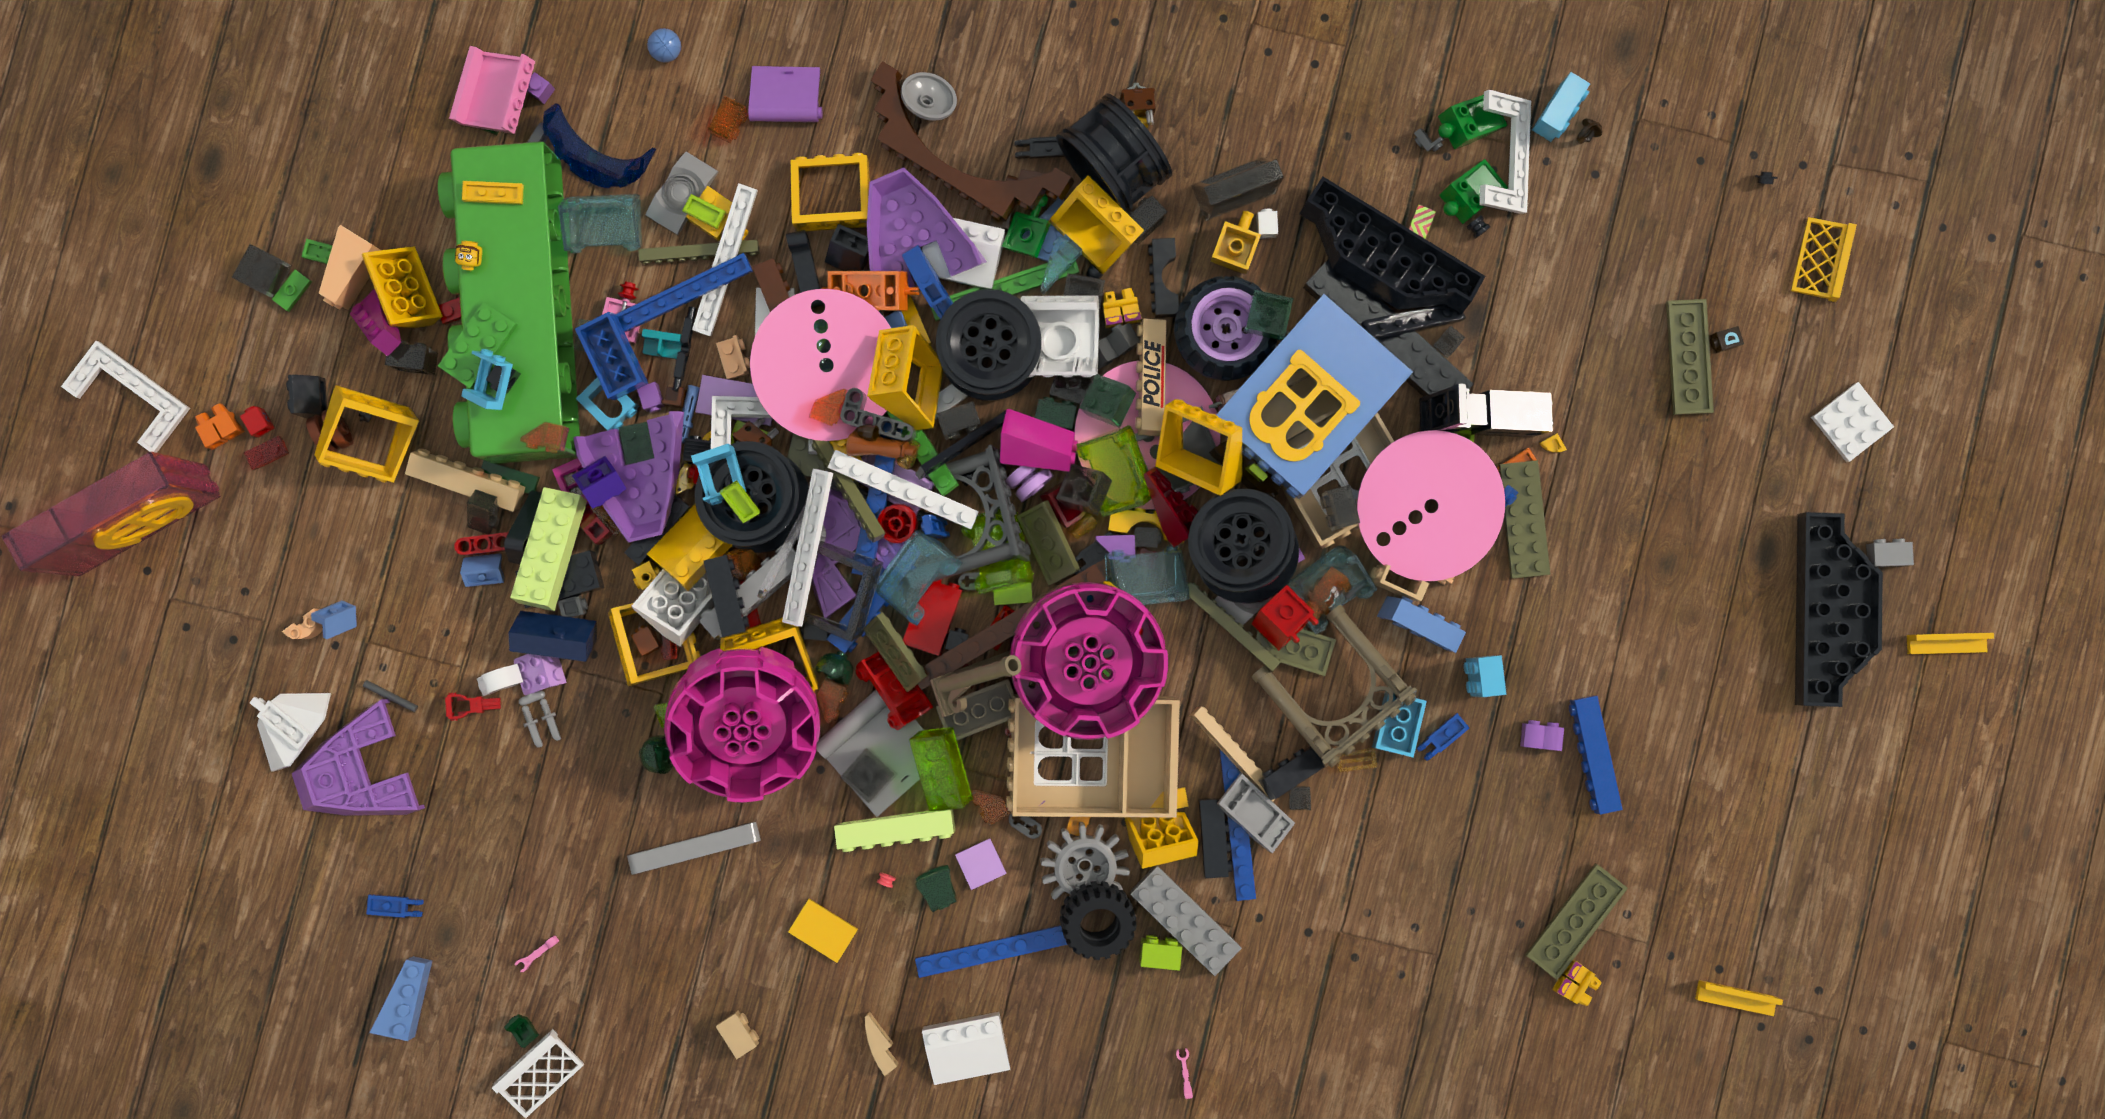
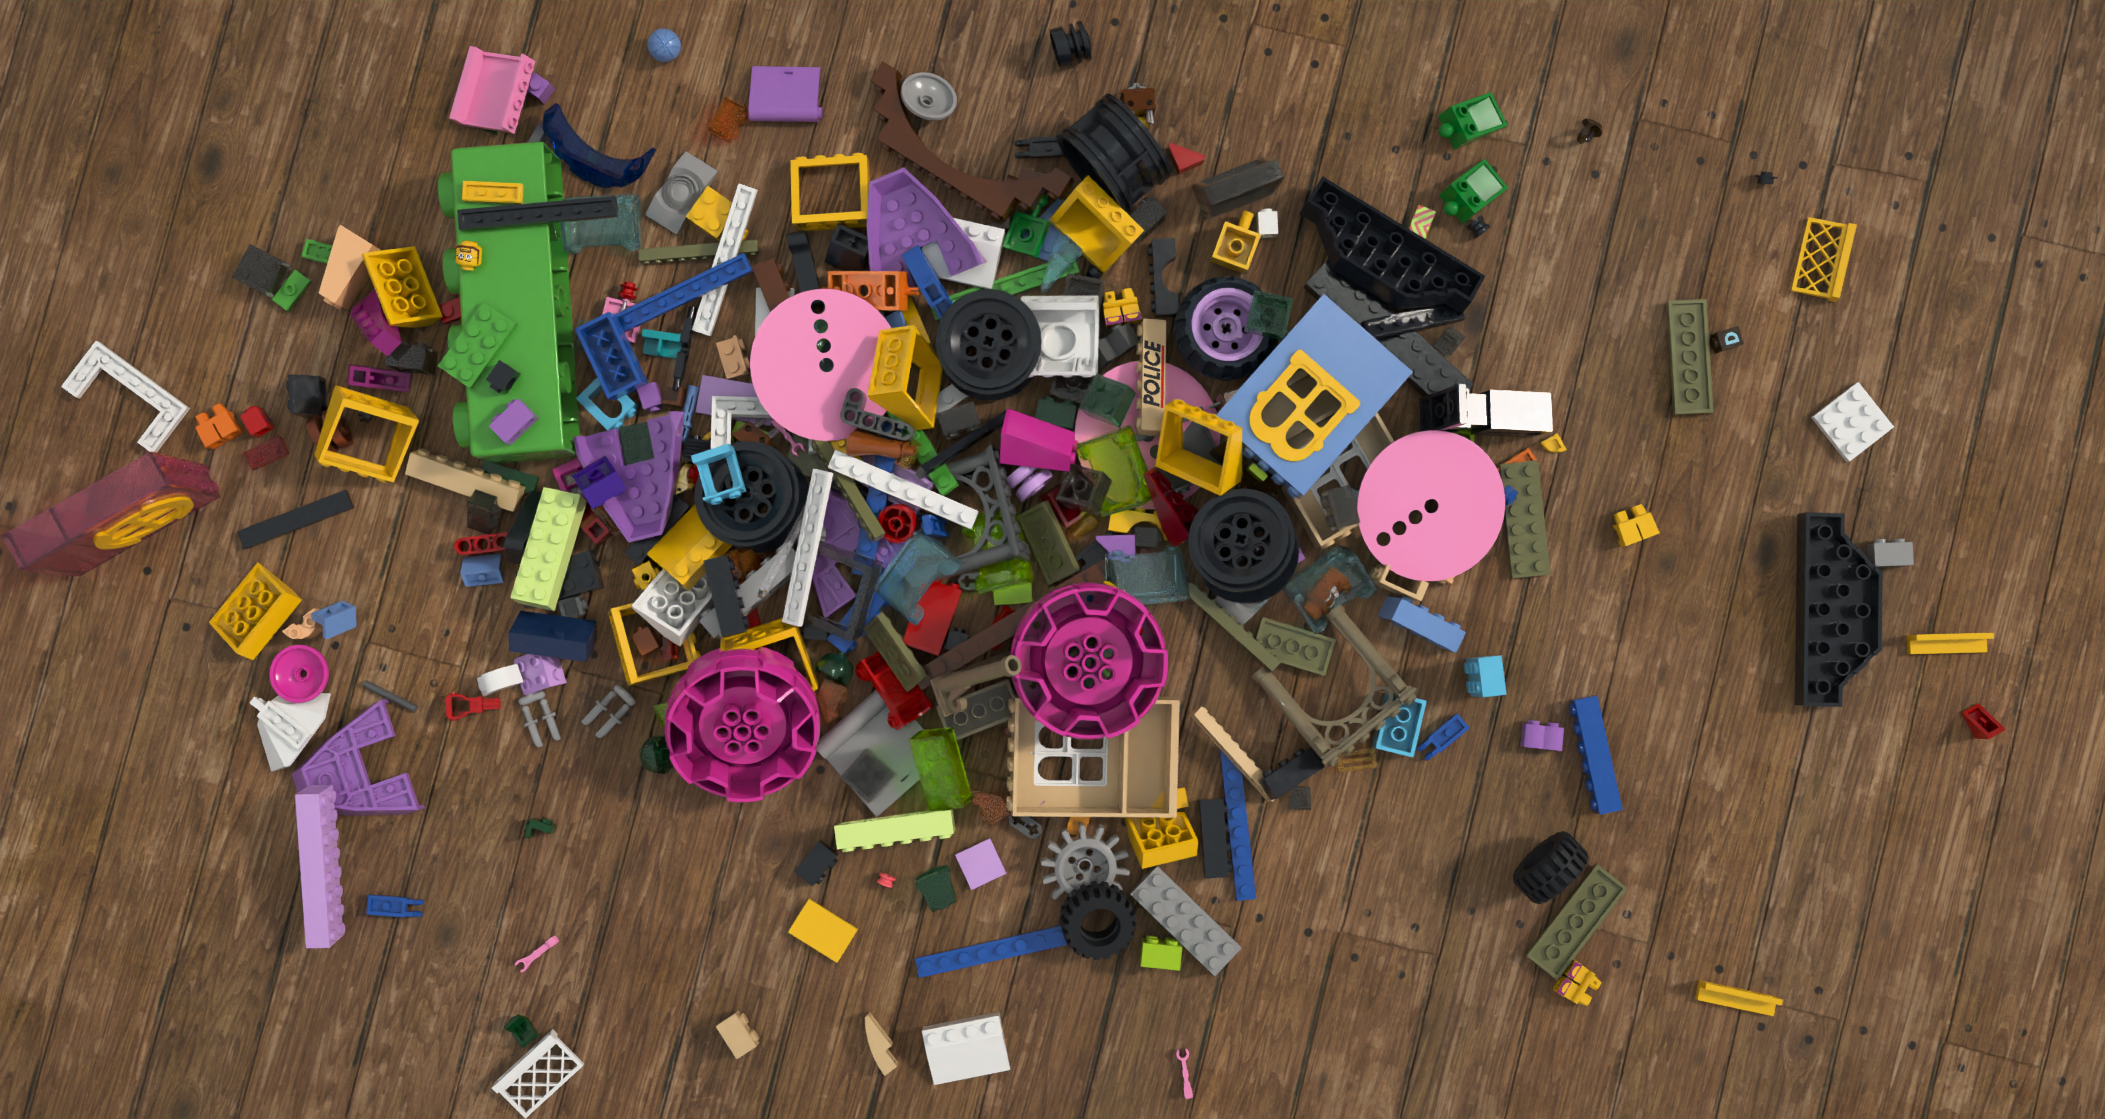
medium blue wedge [370,956,432,1041] -> none
medium azure panel [461,349,513,410] -> none
clear orange slope [520,422,569,454] -> none
light grey beam [627,822,761,875] -> none
lime tile [682,194,726,229] -> none
lime tile [720,480,760,523] -> none
clear orange slope [809,389,847,426] -> none
dark brown hose [857,424,879,441] -> none
light grey slope [1217,773,1295,853] -> none
red container [1252,585,1319,651] -> none
dark grey bracket [1414,128,1445,152] -> none
white plate [1480,90,1531,214] -> none
medium azure brick [1532,72,1590,142] -> none
none -> yellow slope [209,562,302,660]
none -> black tile [237,490,354,549]
none -> dark pink dish [270,645,329,703]
none -> lavender brick [295,785,345,948]
none -> magenta slope [346,363,411,392]
none -> black plate [457,196,618,231]
none -> medium lavender brick [489,399,539,445]
none -> dark green bracket [524,817,558,839]
none -> light grey piece [581,684,636,738]
none -> bright pink piece [771,419,806,457]
none -> black brick [794,840,839,886]
none -> black wheel [1049,21,1092,69]
none -> red slope [1168,143,1205,175]
none -> black tyre [1513,831,1589,904]
none -> yellow hips [1613,504,1660,547]
none -> red slope [1962,703,2005,739]

